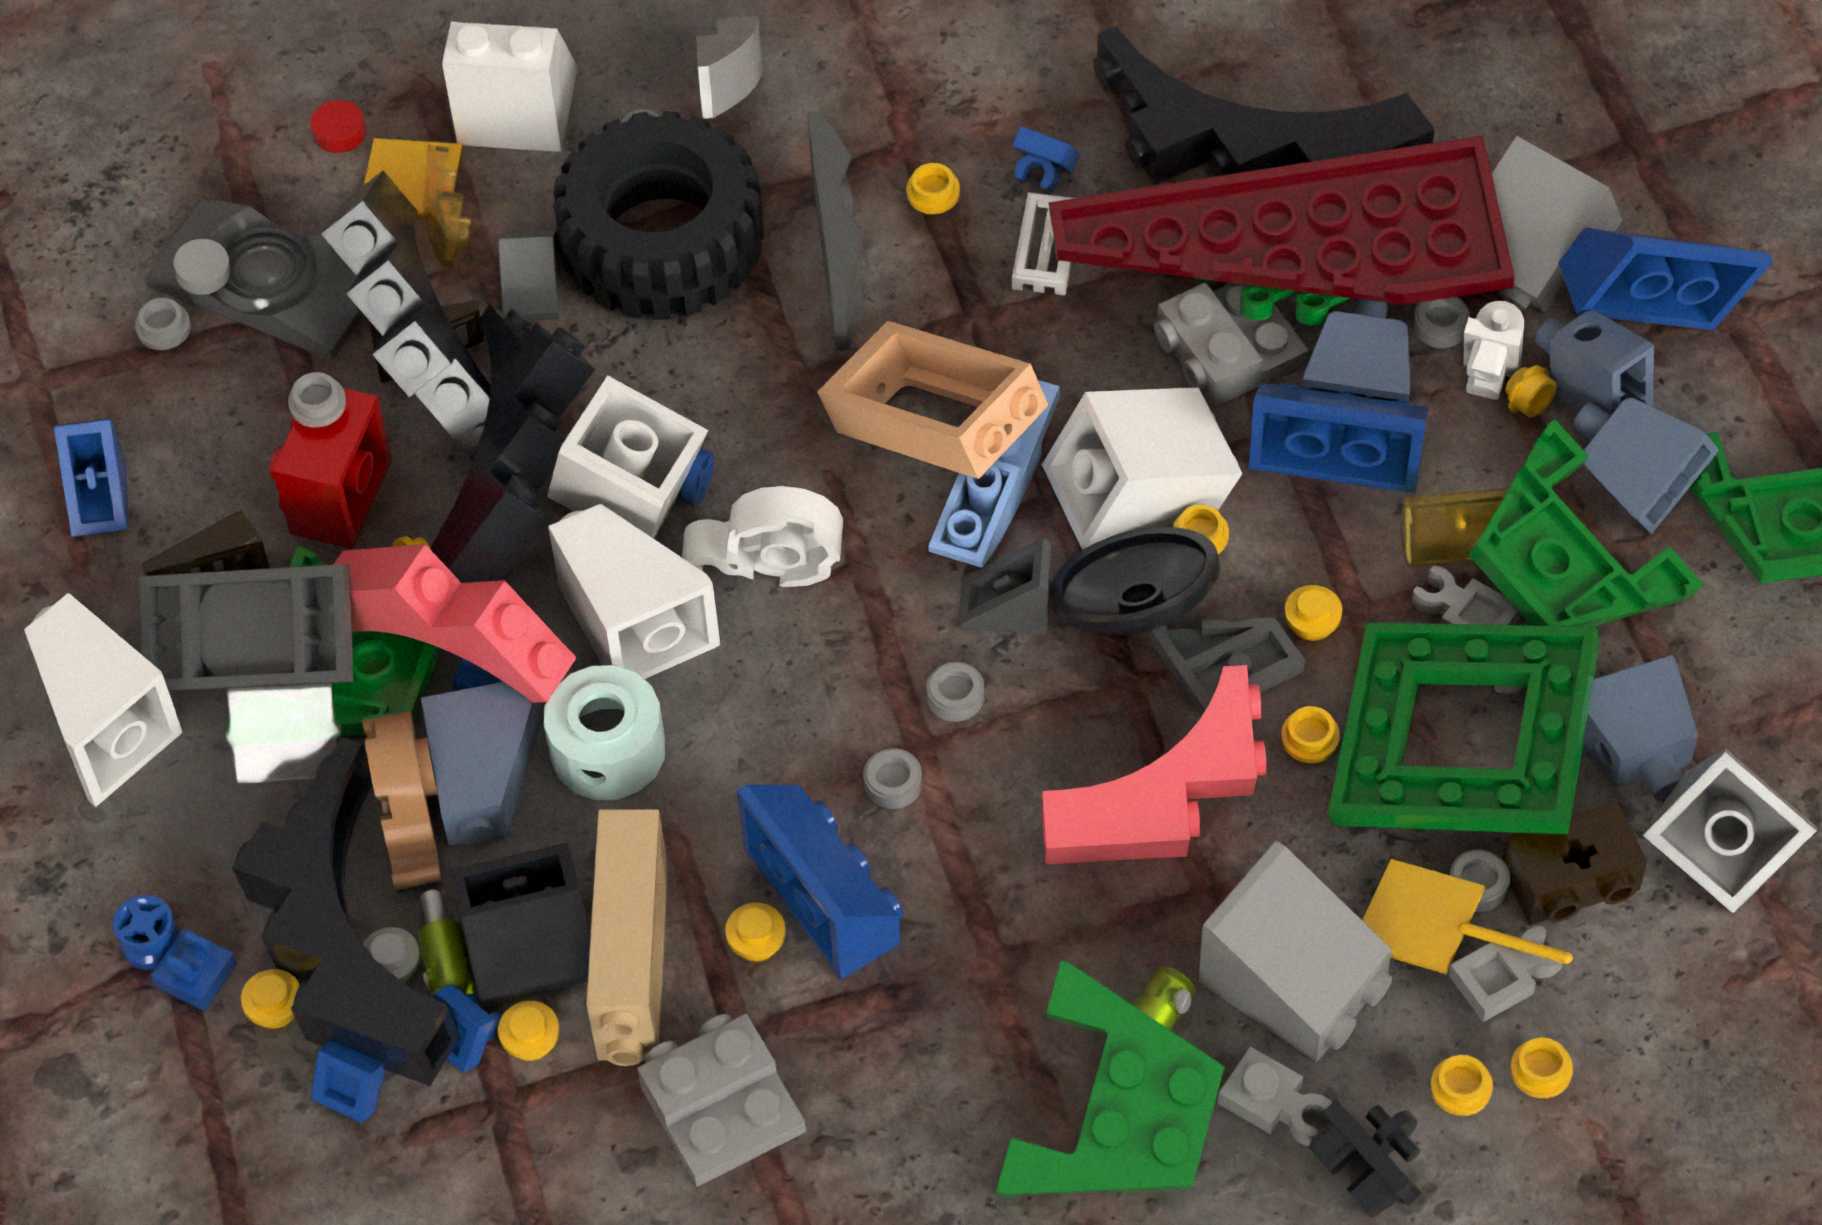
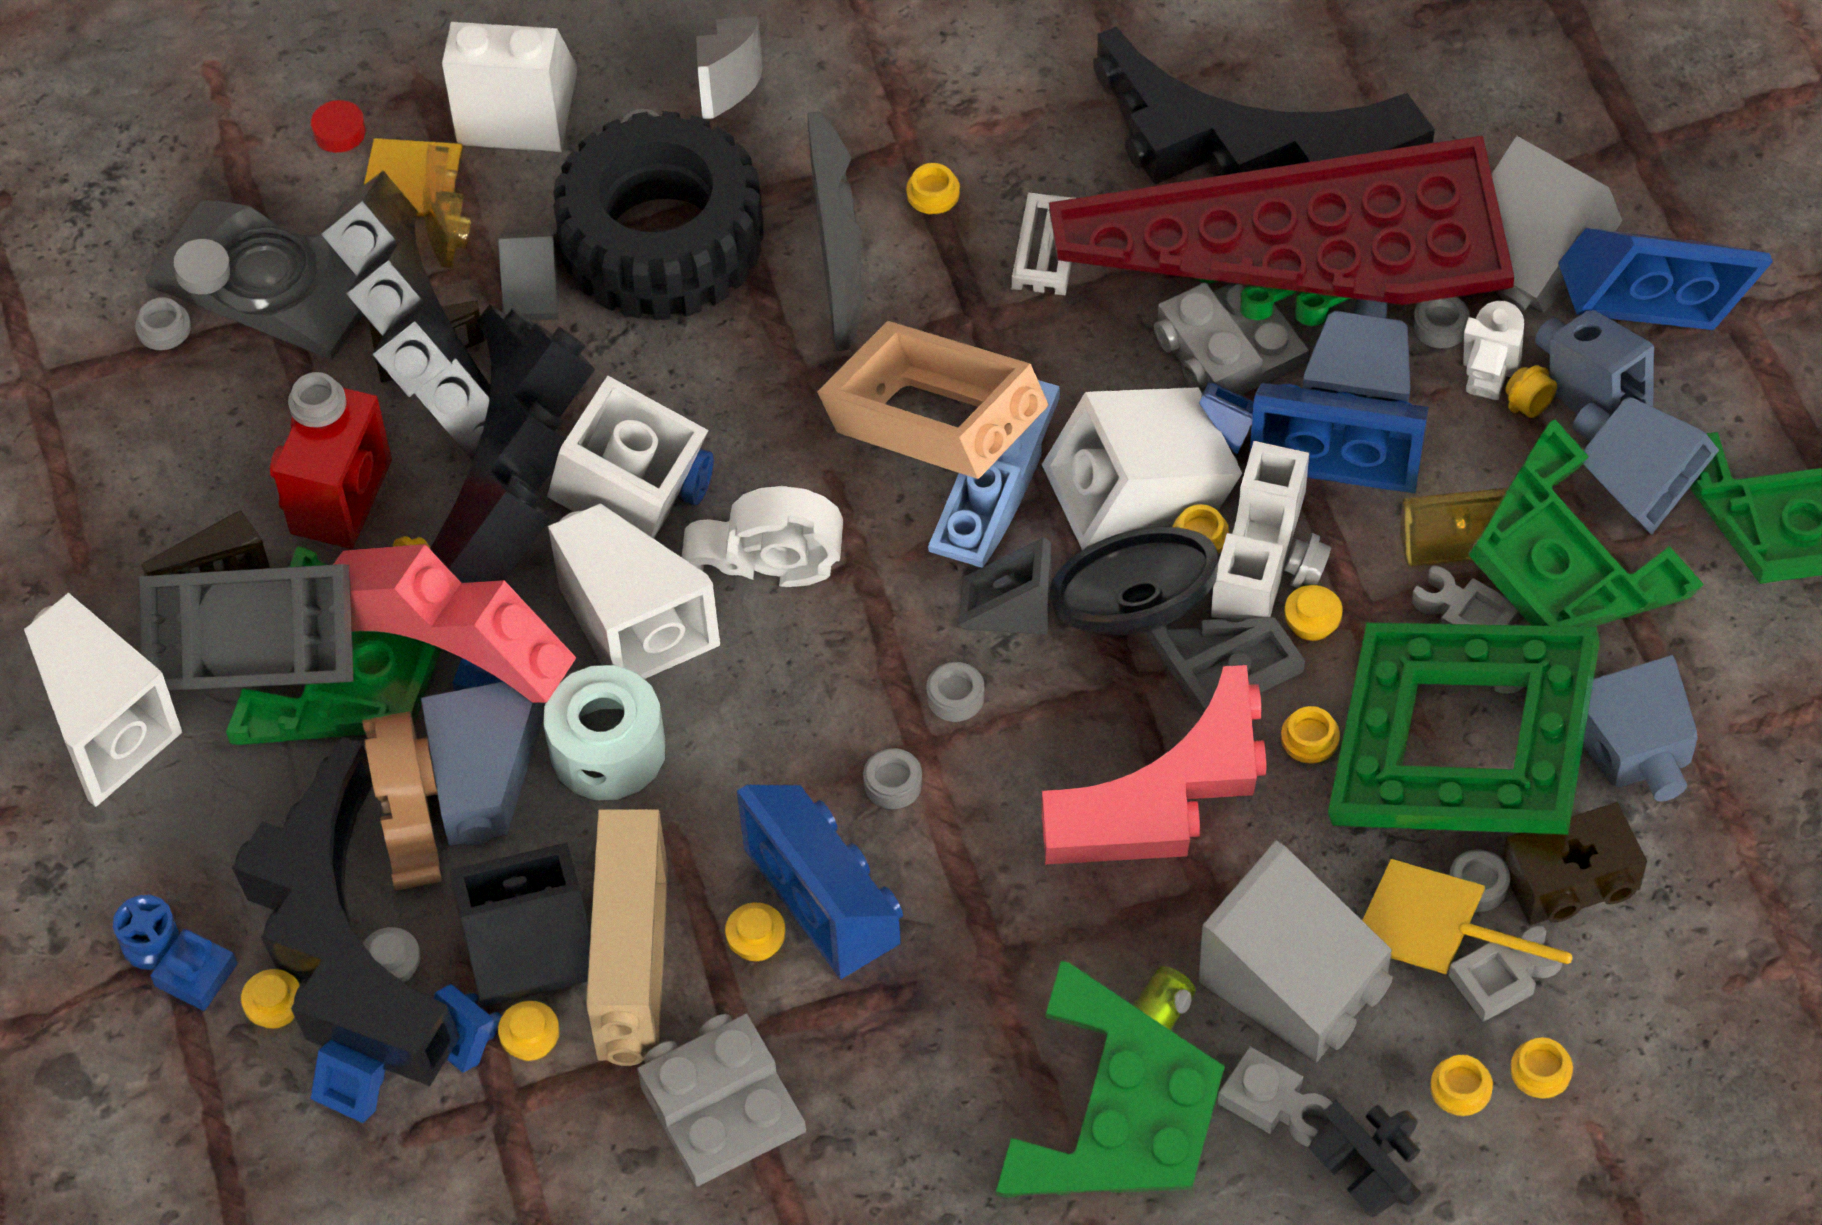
blue slope [54,418,129,537] -> none
clear piece [226,683,342,783] -> none
clear neon green piece [417,890,476,998] -> none
blue tile [1013,126,1080,192] -> none
light grey slope [1643,748,1817,913] -> none
none -> slope [1199,382,1254,454]
none -> white arch [1211,441,1309,622]
none -> light grey plate [1284,533,1331,588]

